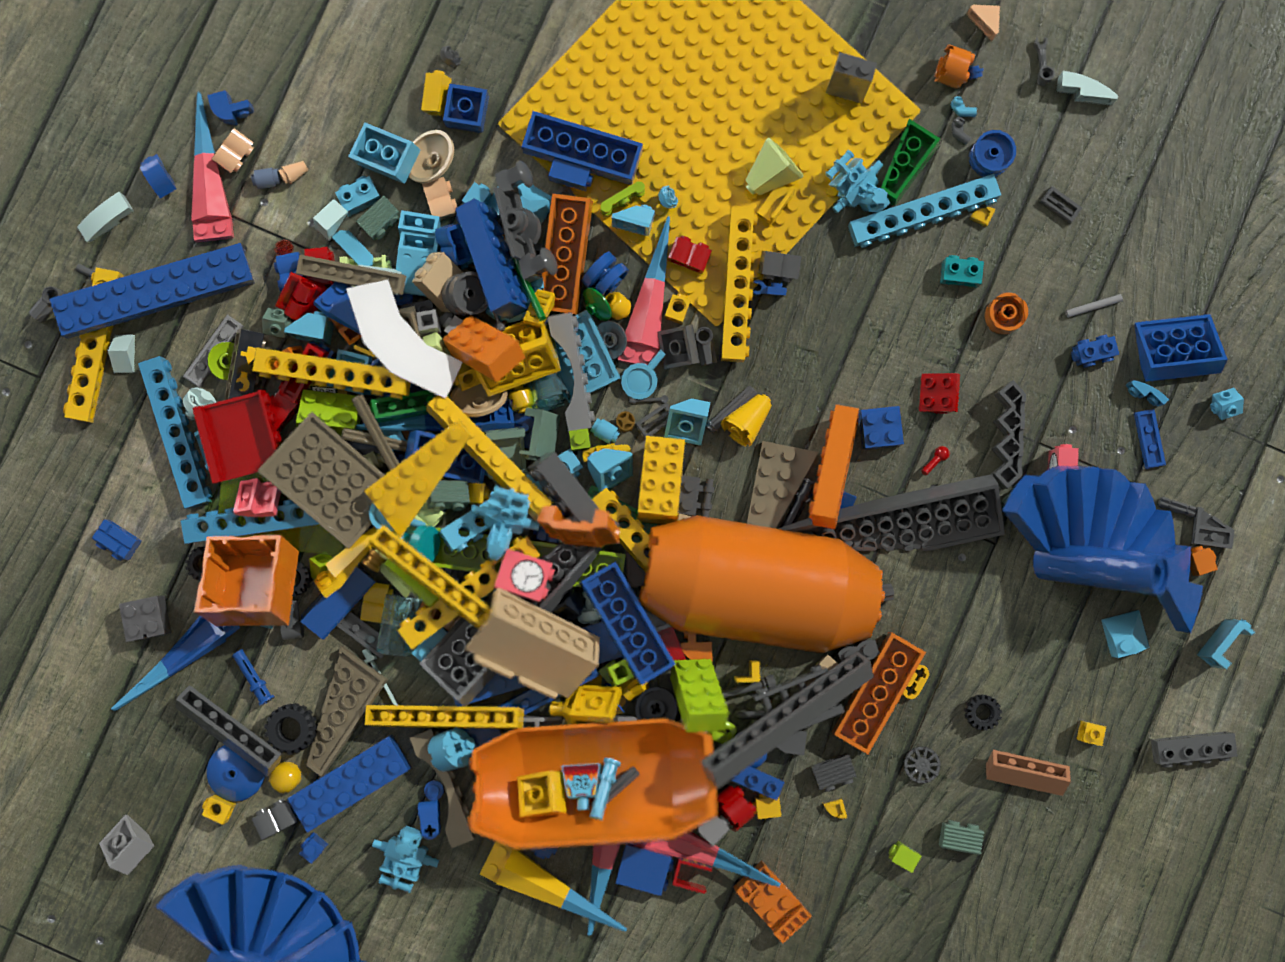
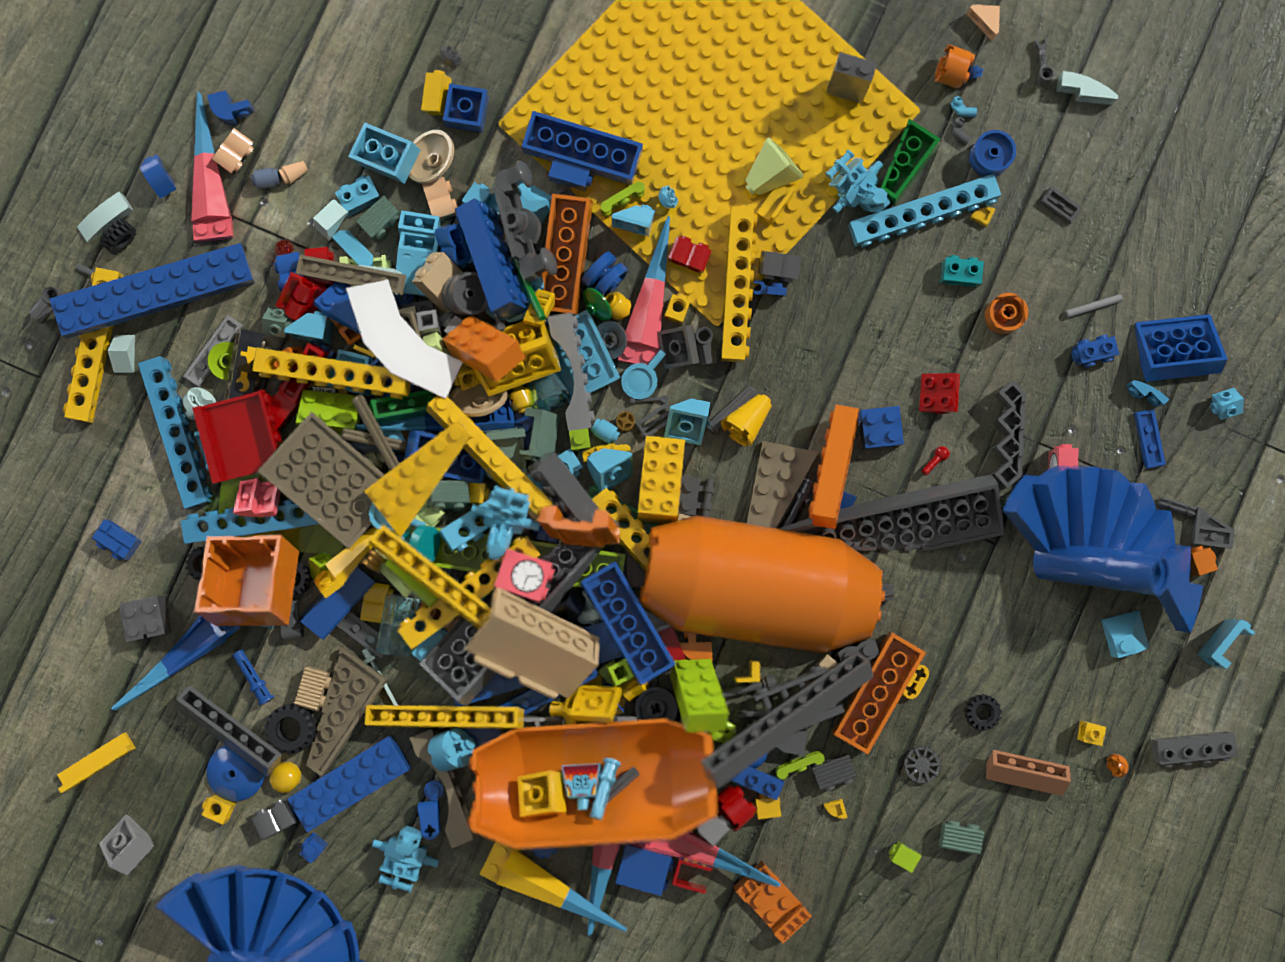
none -> yellow fence [57,732,136,793]
none -> black tyre [99,218,137,255]
none -> tan brick [294,666,332,711]
none -> lime plate [775,751,824,779]
none -> orange plate [1106,754,1129,778]

